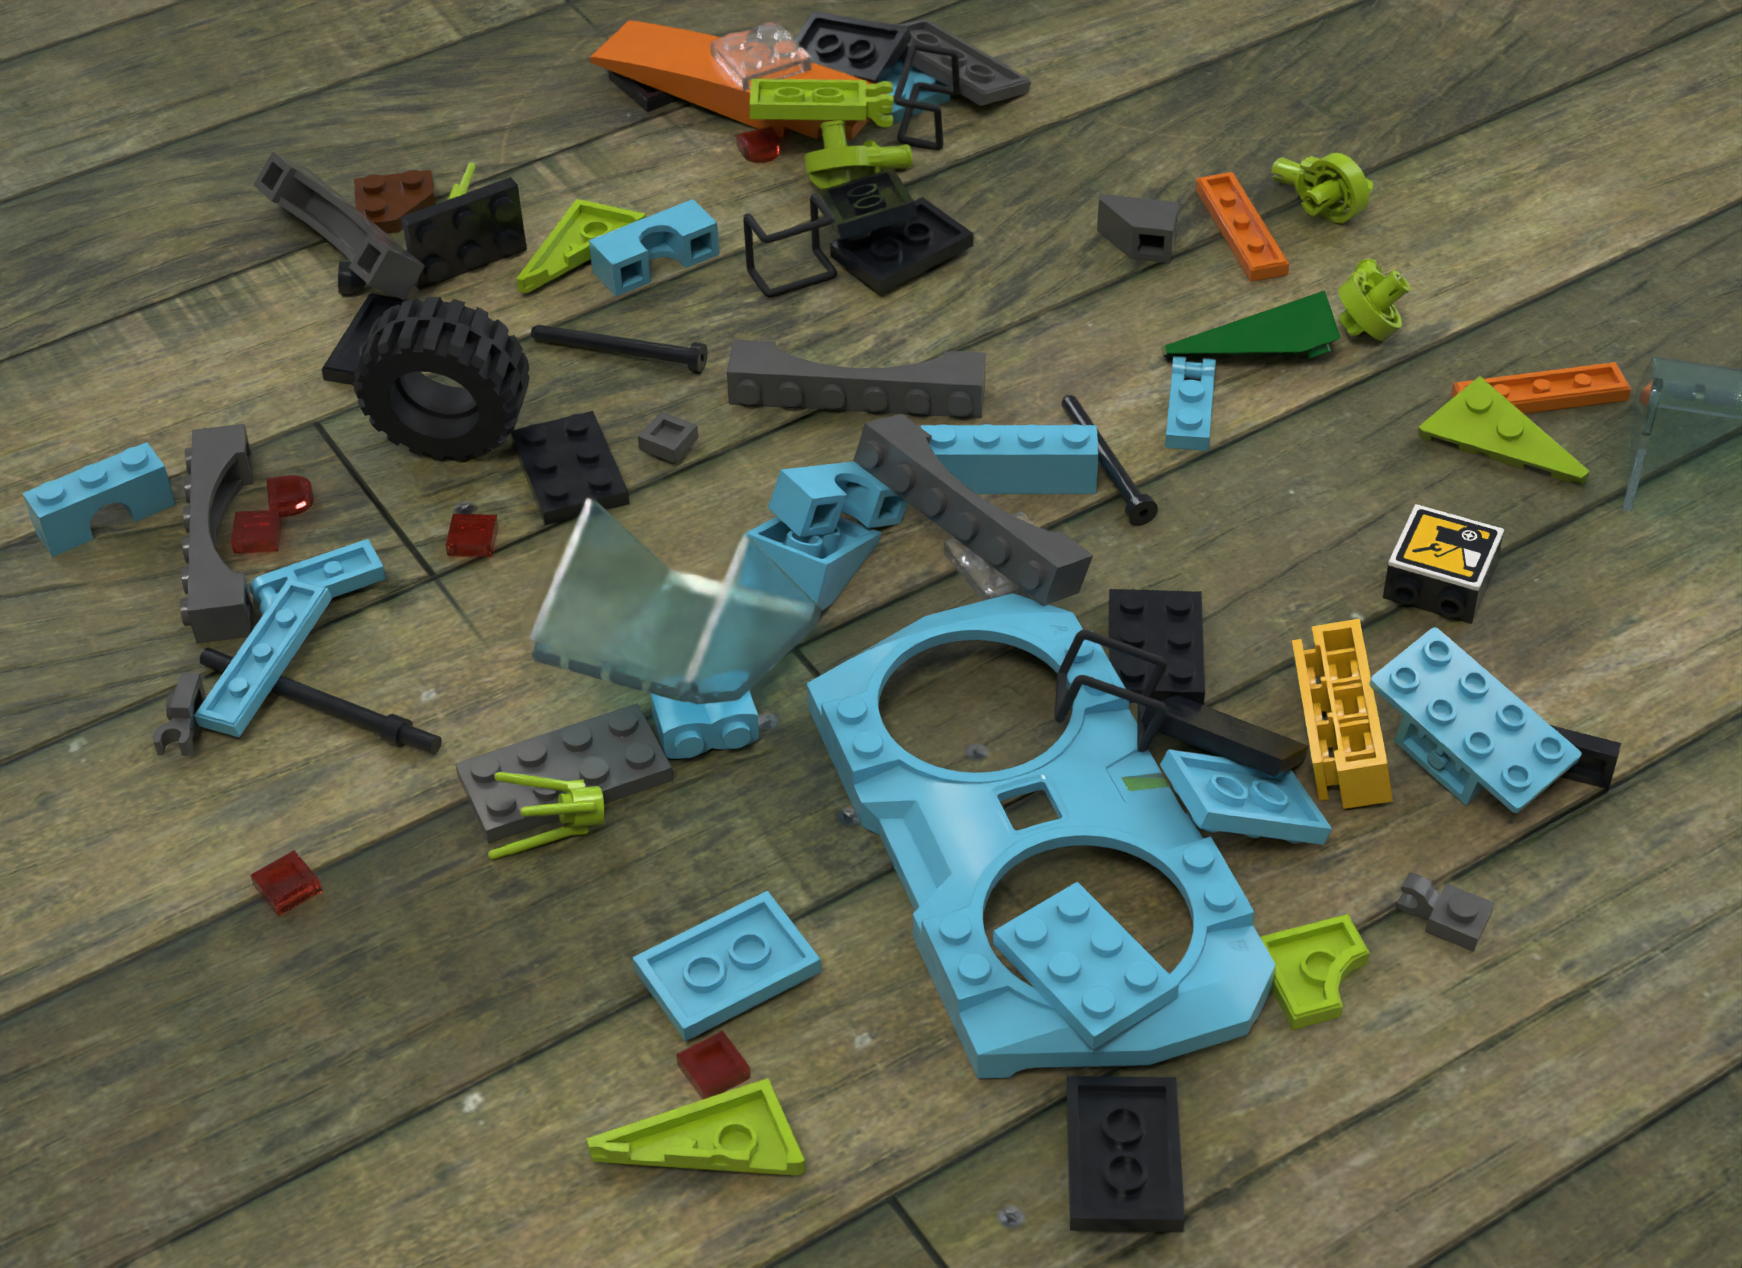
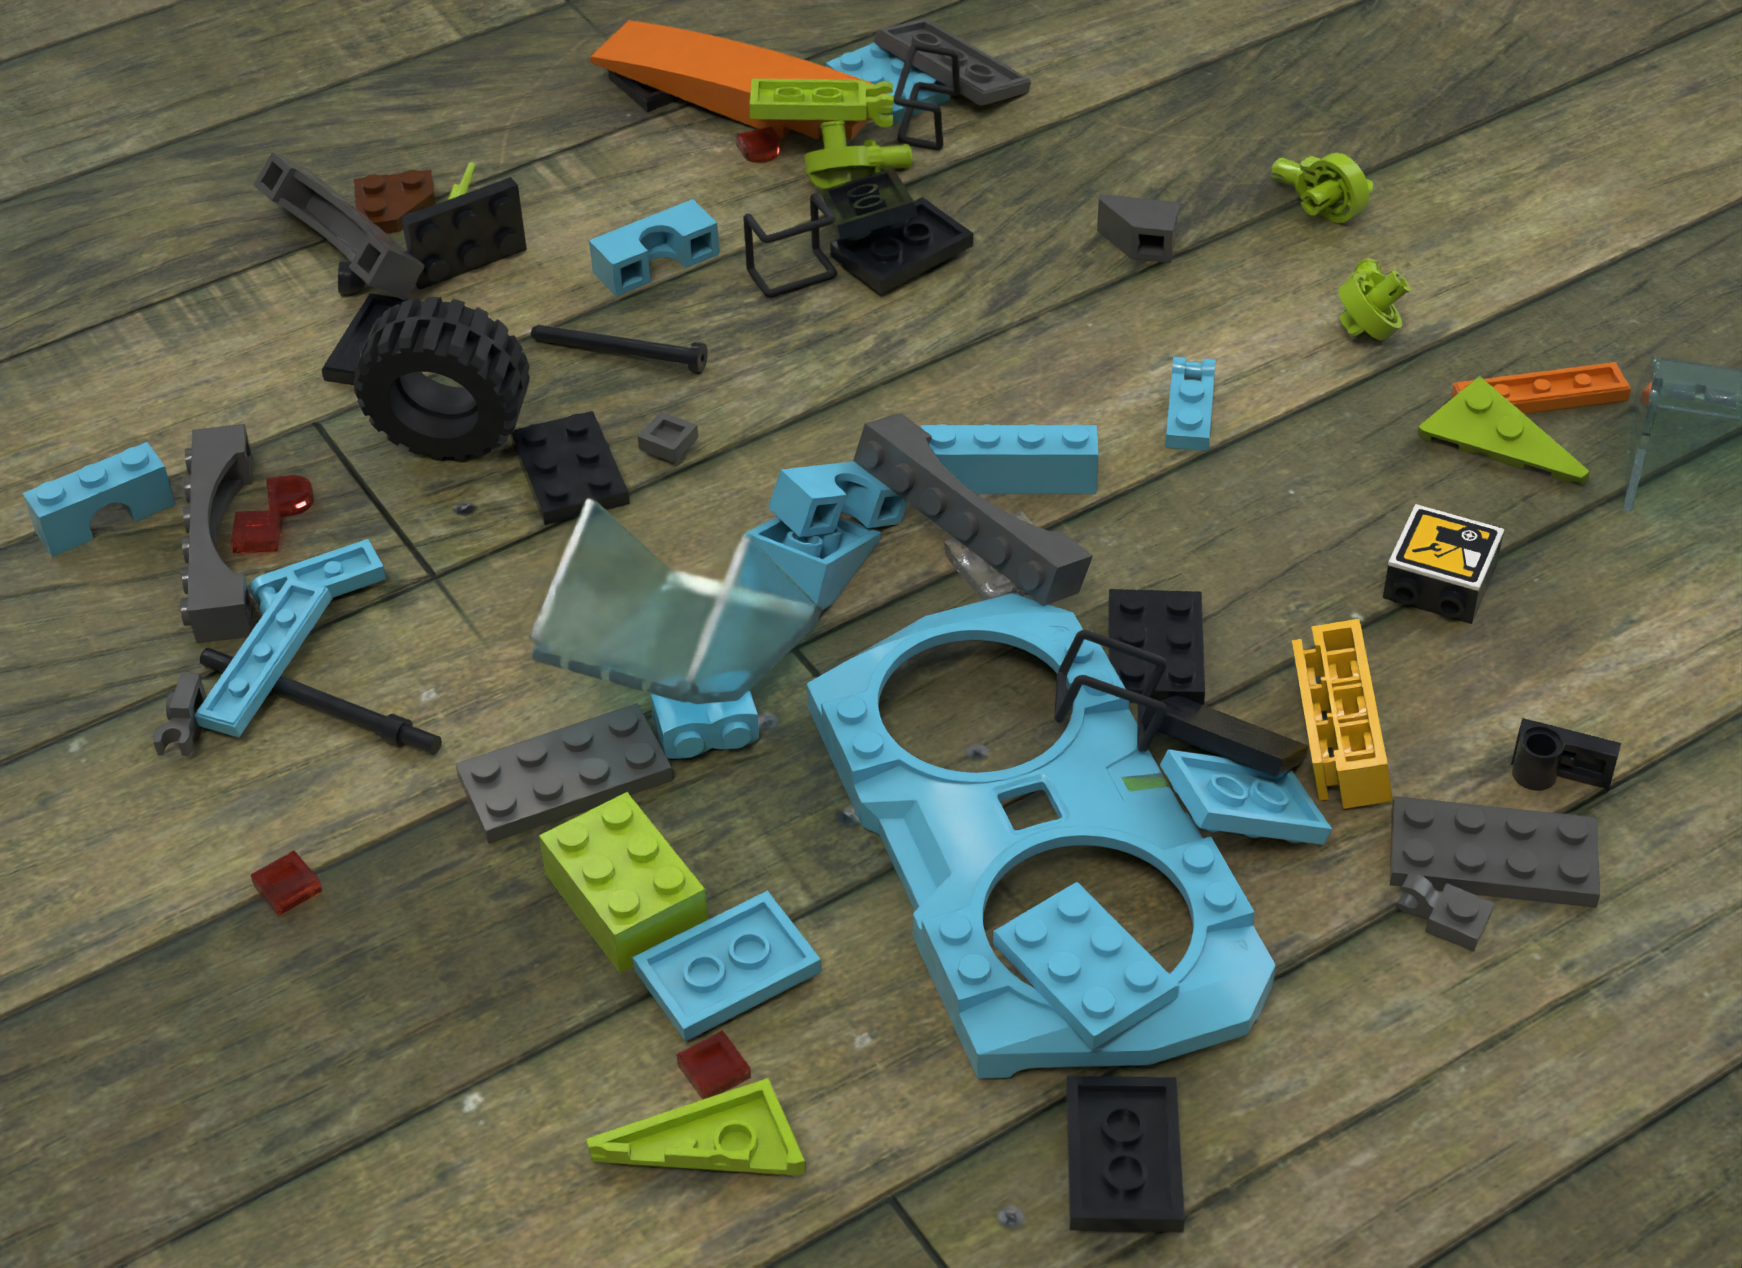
clear red tile [445,514,499,557] -> none
lime plant [488,772,604,860] -> none
lime wing [516,199,646,293] -> none
clear plate [710,21,811,91] -> none
dark grey arch [727,340,986,418] -> none
black plate [785,11,912,84] -> none
black bar [1061,395,1158,525] -> none
green wedge [1161,290,1341,359] -> none
orange tile [1195,172,1289,282] -> none
lime tile [1260,914,1370,1030] -> none
medium azure bracket [1369,627,1581,813] -> none
none -> lime brick [539,792,708,974]
none -> dark grey plate [1390,796,1600,908]

